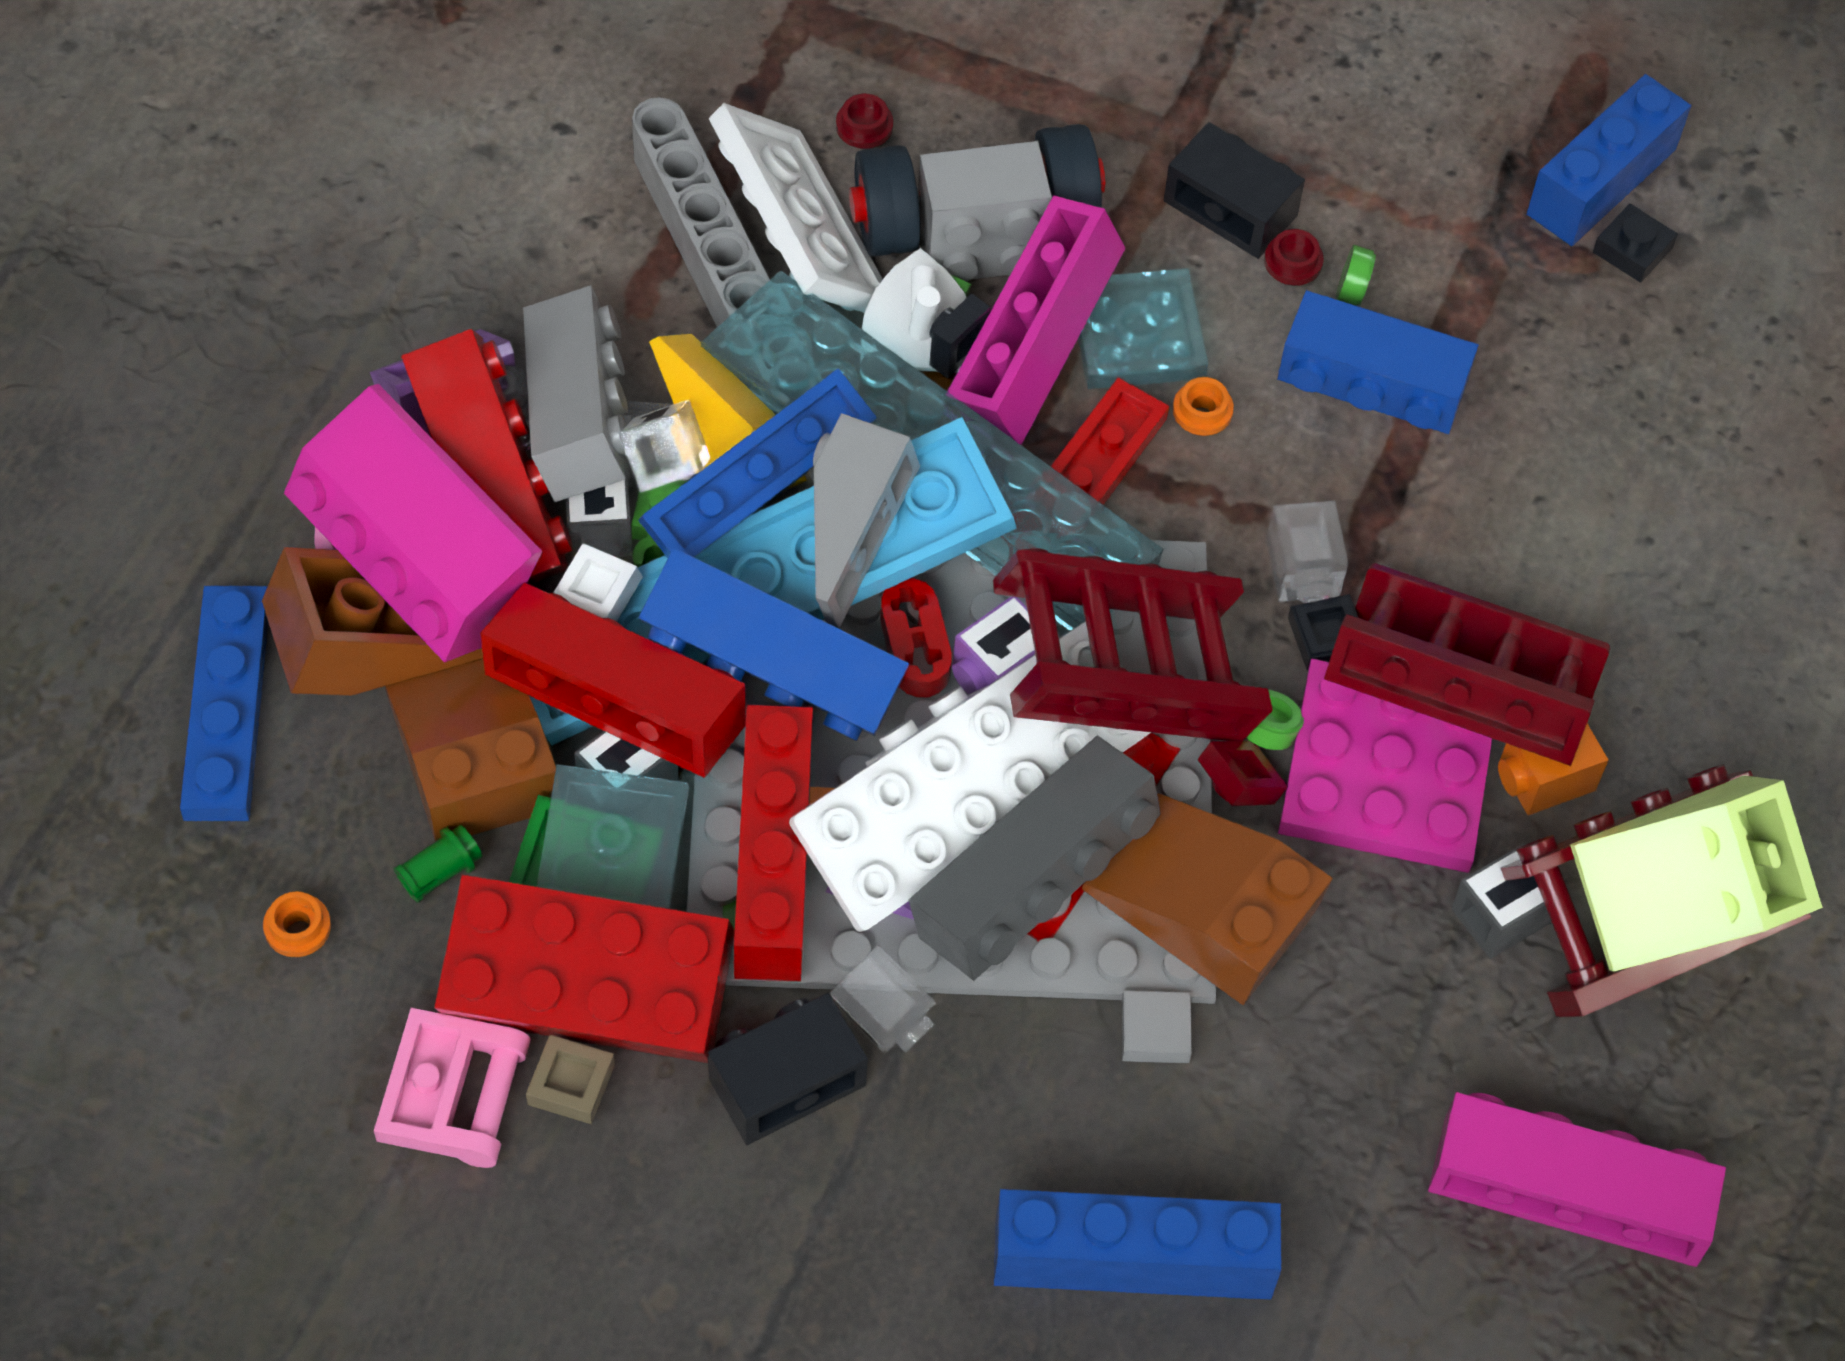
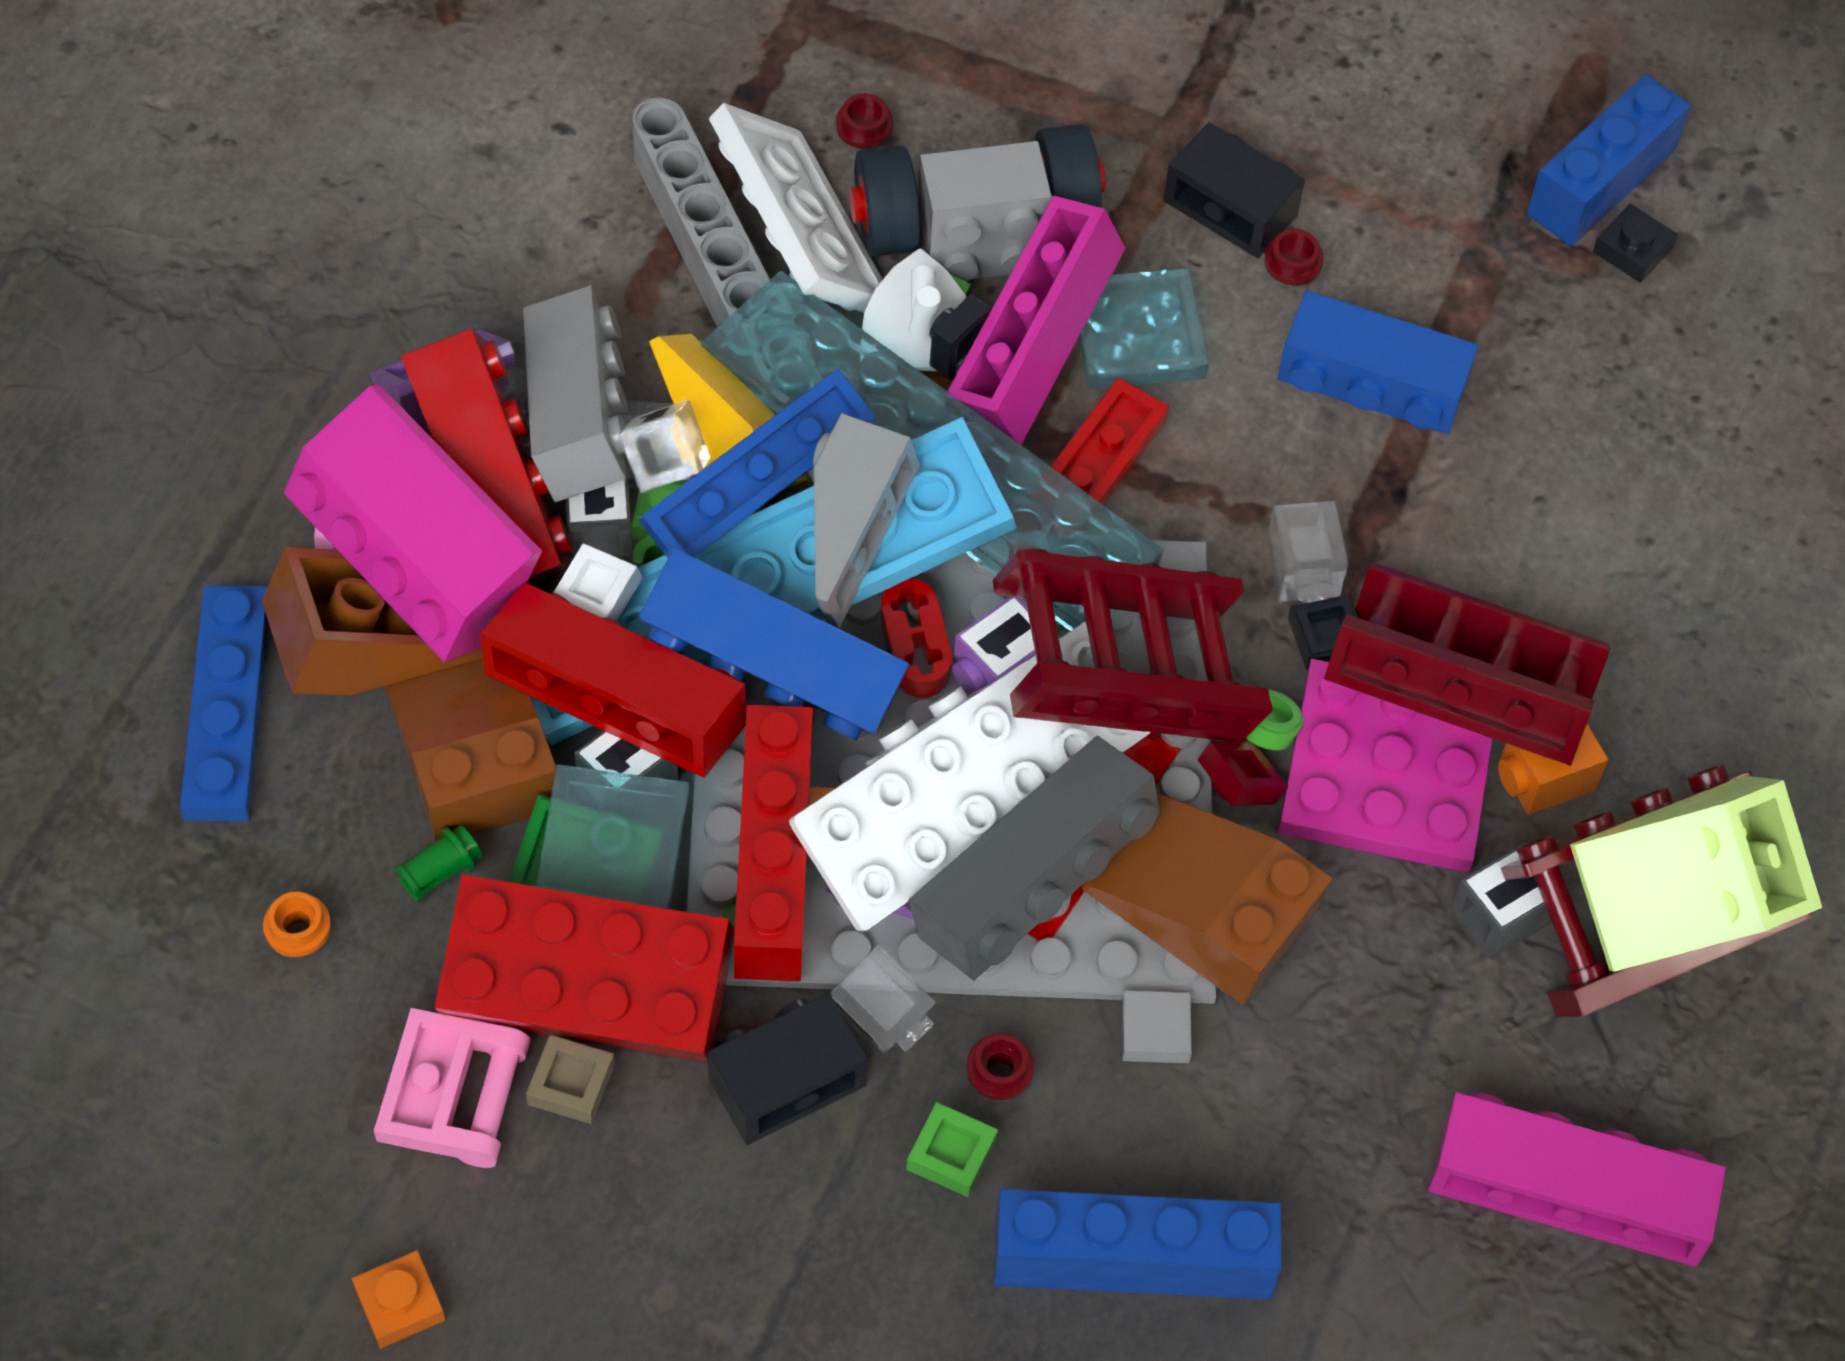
orange plate [1173,377,1234,436] -> none
bright green tile [1335,244,1376,306] -> none
none -> orange plate [351,1250,446,1349]
none -> bright green plate [906,1102,998,1198]
none -> dark red plate [966,1033,1034,1100]

